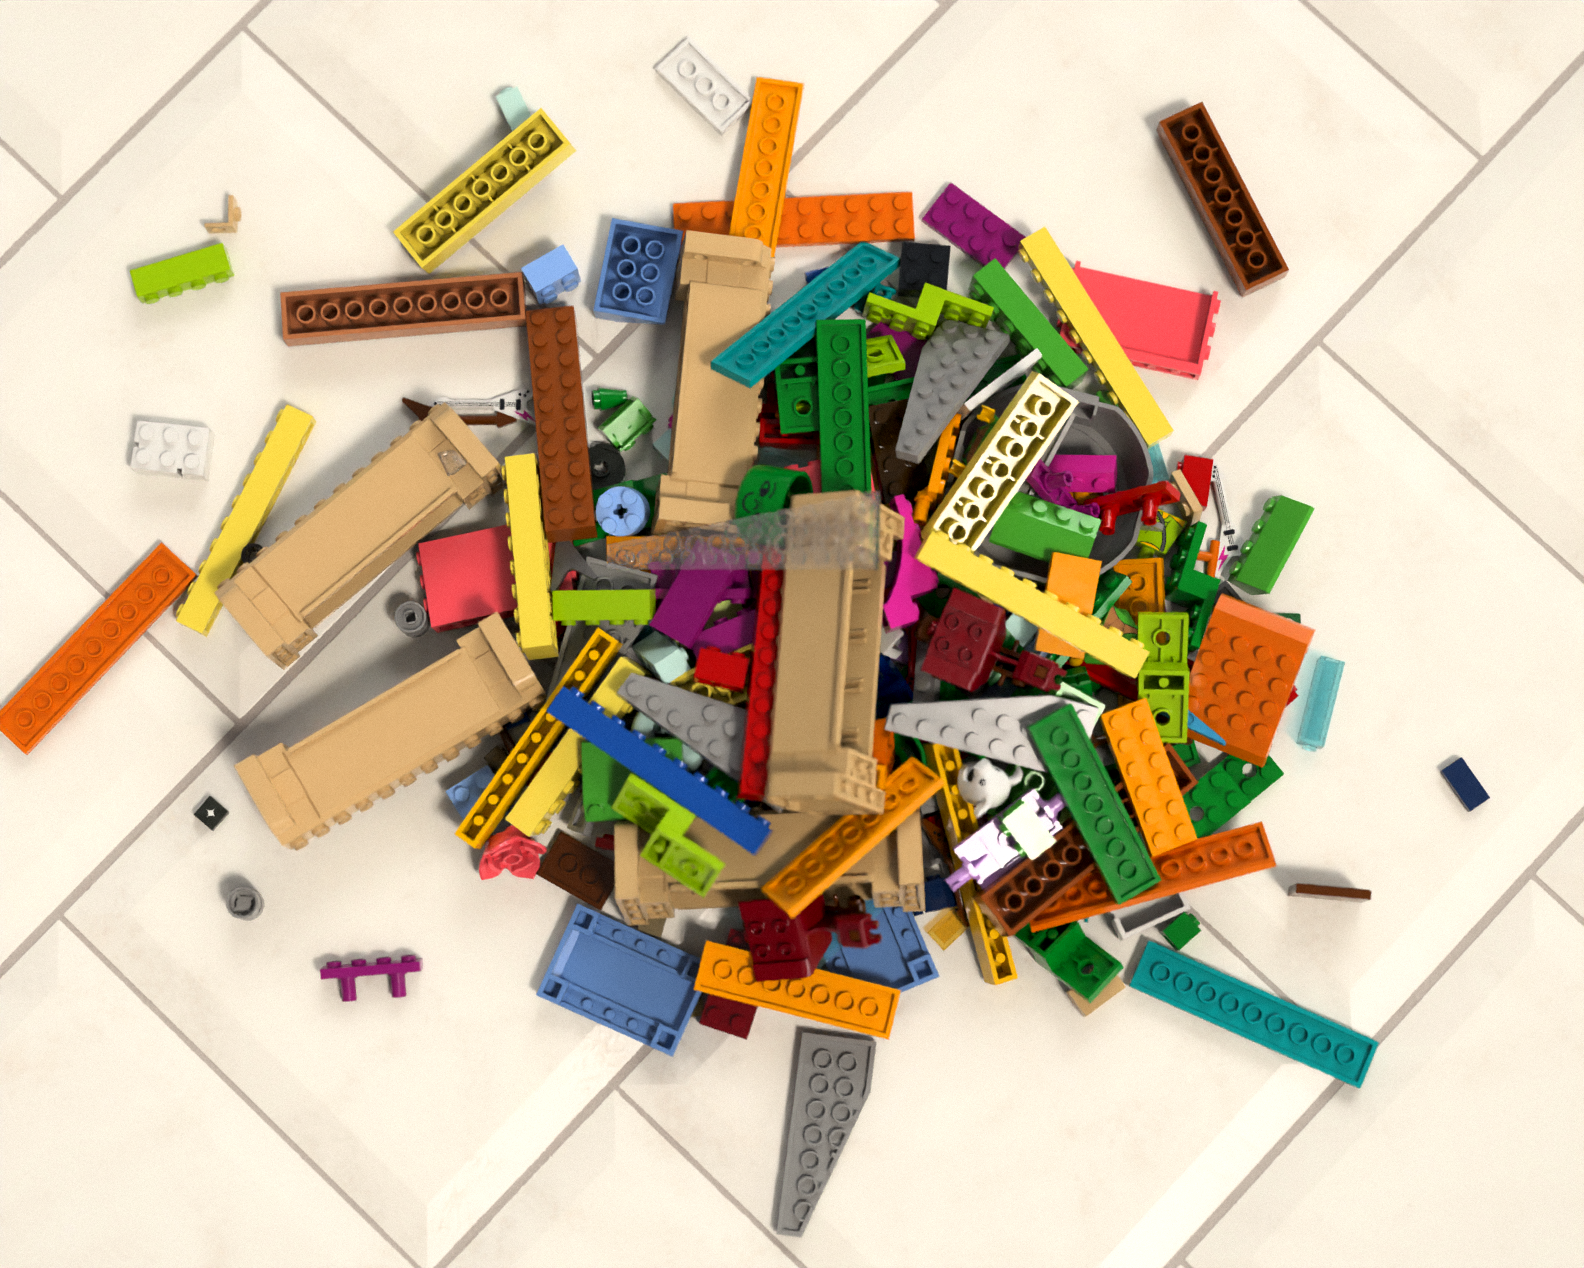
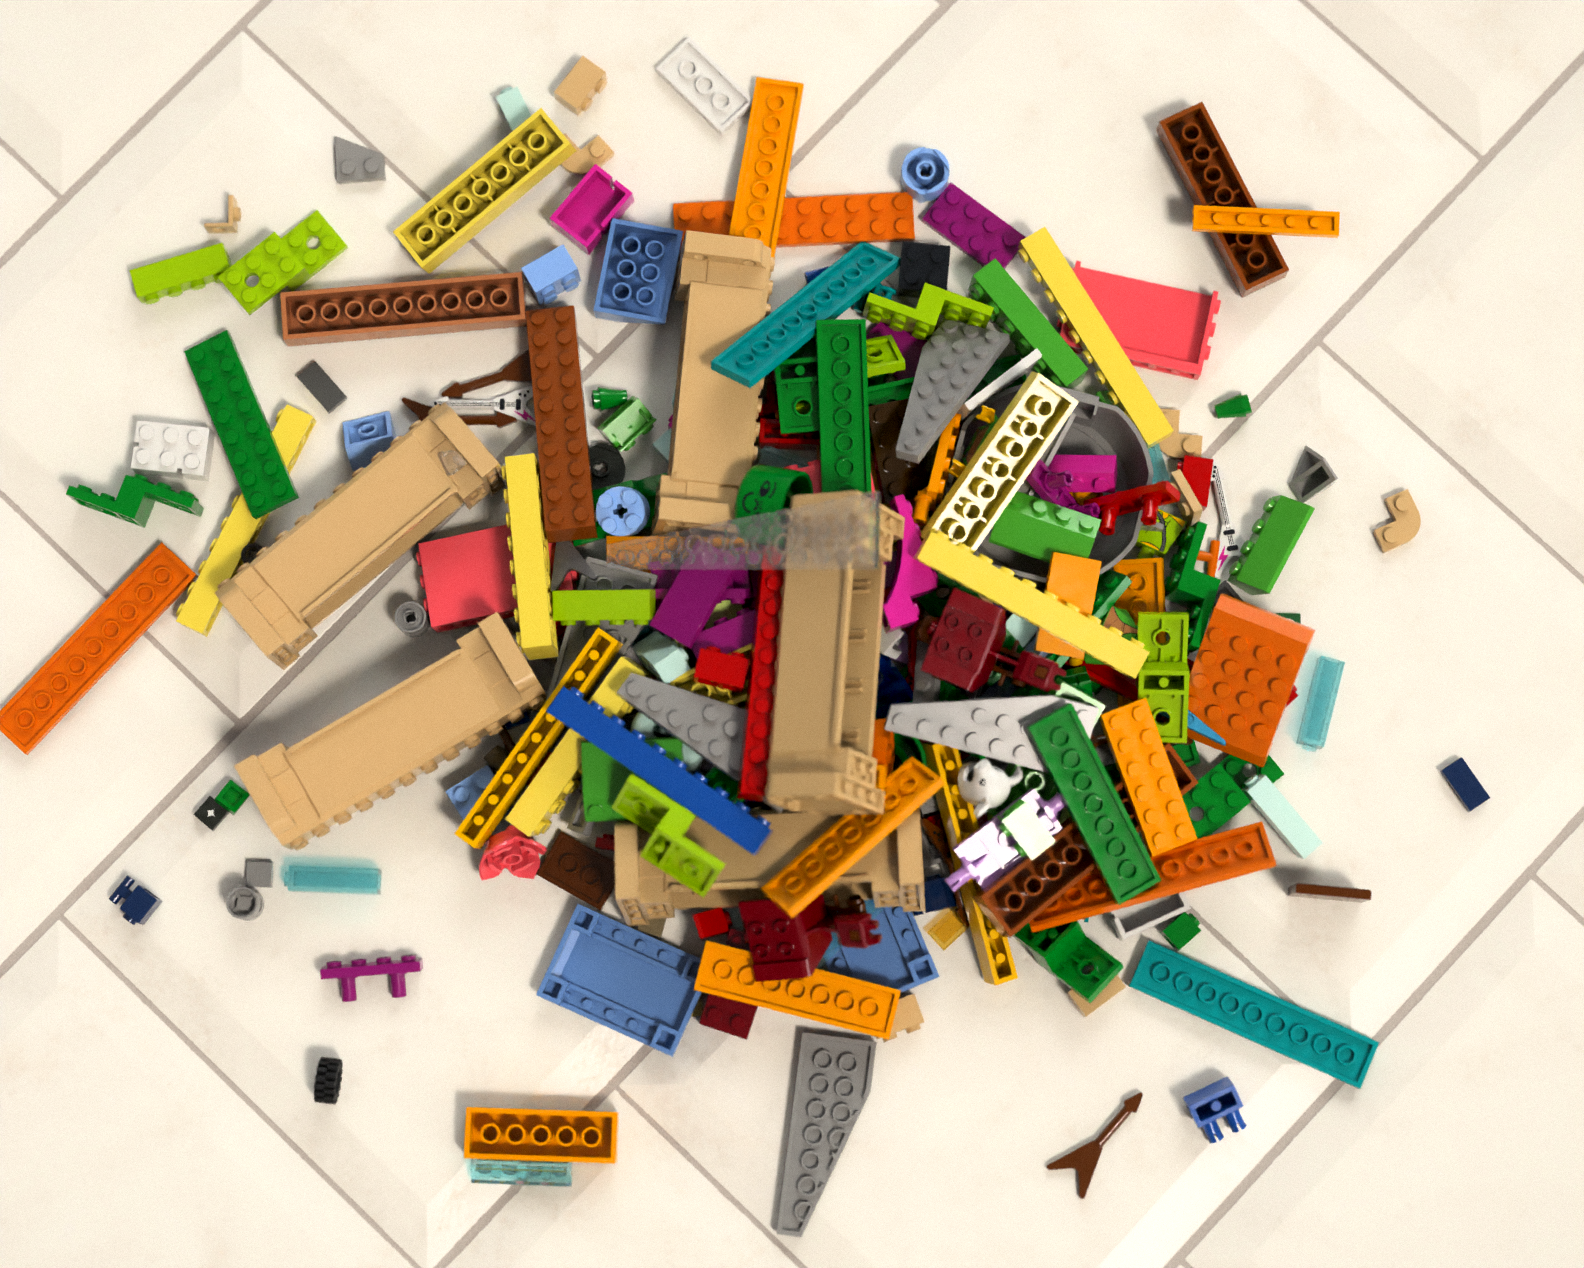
none -> green bracket [66,474,204,528]
none -> dark blue brick [109,875,163,925]
none -> green plate [184,330,299,519]
none -> green plate [214,780,250,815]
none -> lime bracket [218,210,348,315]
none -> light grey tile [246,862,273,888]
none -> clear light blue brick [284,866,382,895]
none -> dark grey tile [297,361,347,414]
none -> black tyre [314,1057,343,1104]
none -> light grey wing [334,137,386,184]
none -> light blue slope [342,411,396,471]
none -> reddish brown piece [442,349,532,398]
none -> light orange brick [464,1107,619,1163]
none -> clear light blue plate [470,1159,572,1187]
none -> dark pink piece [549,164,634,255]
none -> tan brick [554,56,607,116]
none -> tan plate [560,133,615,174]
none -> red slope [692,908,733,941]
none -> tan brick [876,994,924,1042]
none -> light blue brick [901,147,950,203]
none -> reddish brown piece [1046,1092,1143,1199]
none -> tan plate [1156,409,1203,460]
none -> blue brick [1183,1076,1247,1144]
none -> light orange plate [1192,205,1340,238]
none -> green cone [1215,393,1252,419]
none -> light aqua brick [1242,774,1323,859]
none -> light grey slope [1288,445,1338,503]
none -> tan plate [1373,489,1421,554]

